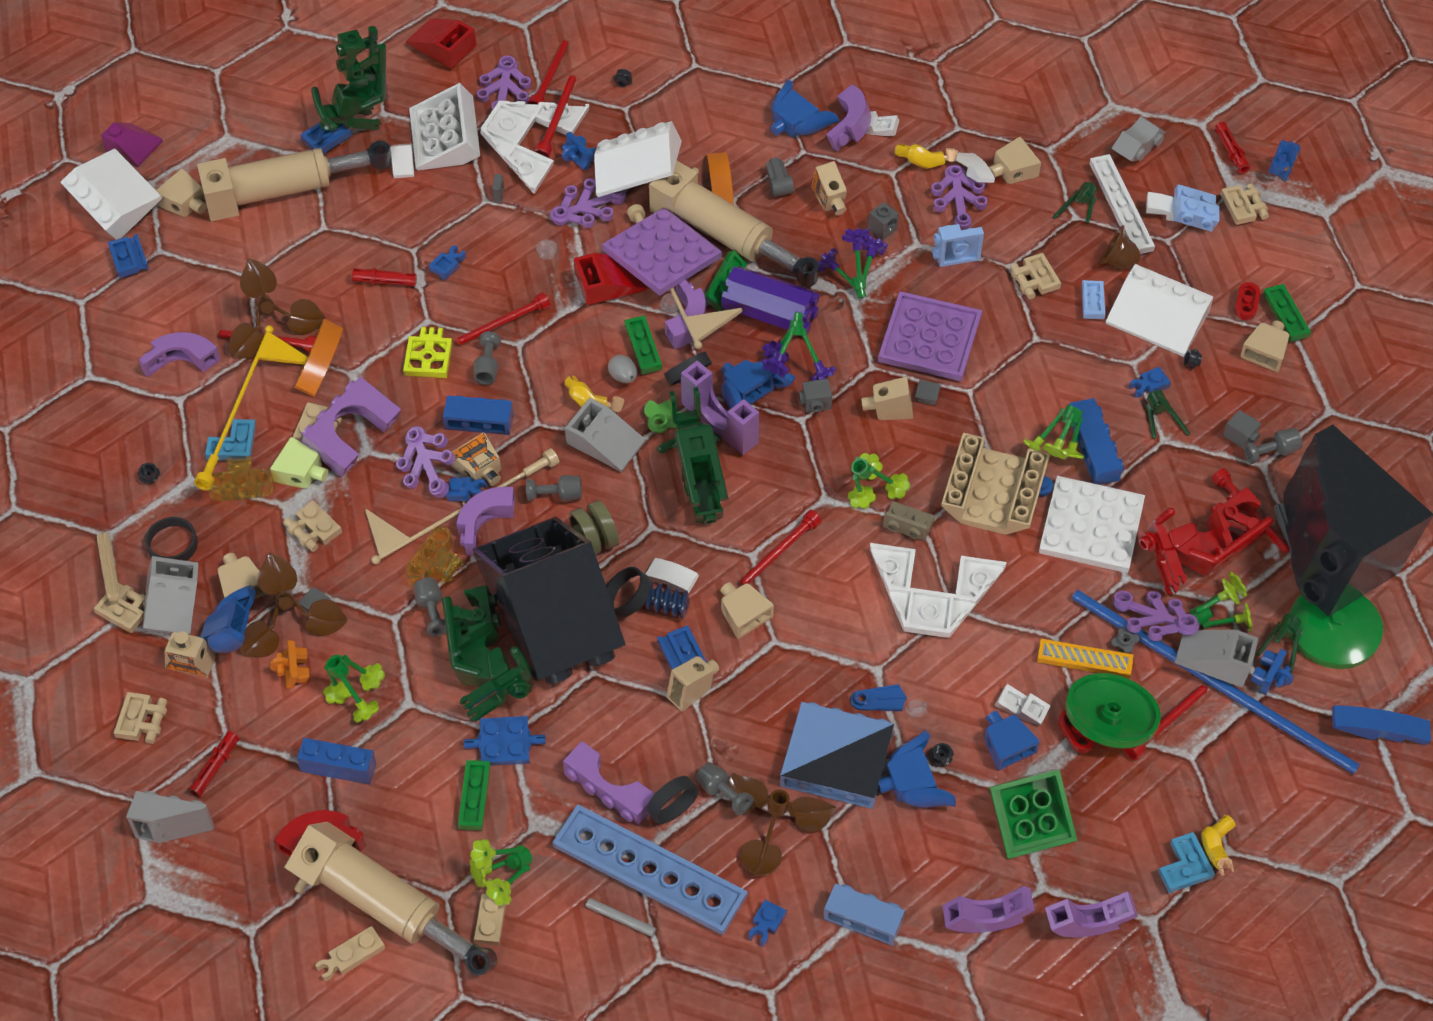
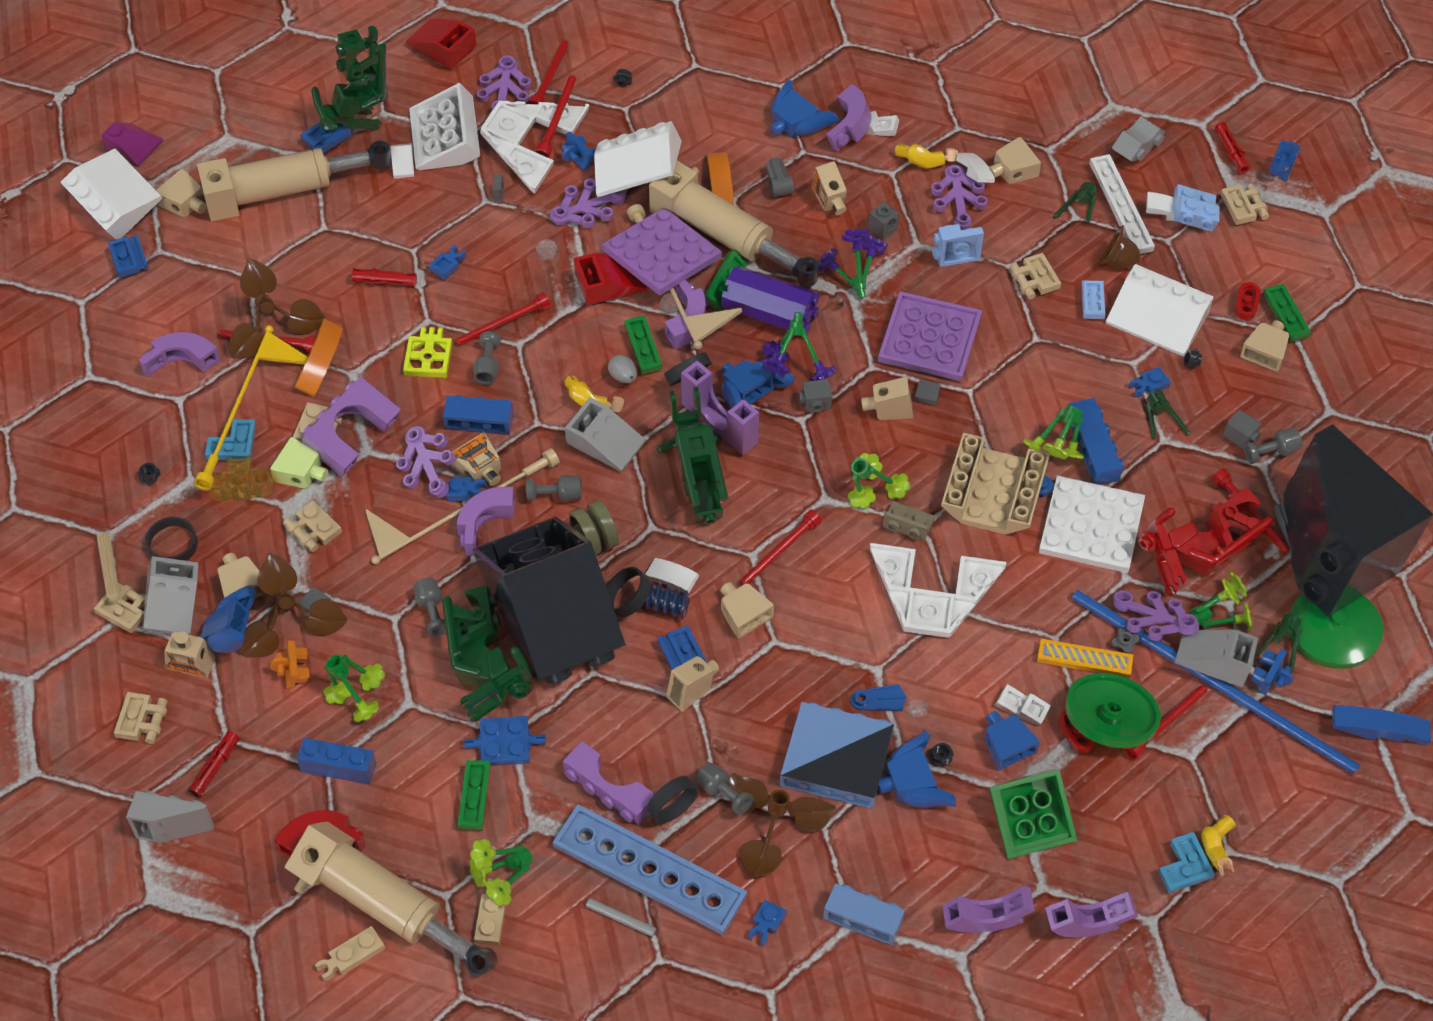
clear yellow piece [406,526,464,589] -> none
bright green plate [644,399,681,433] -> none

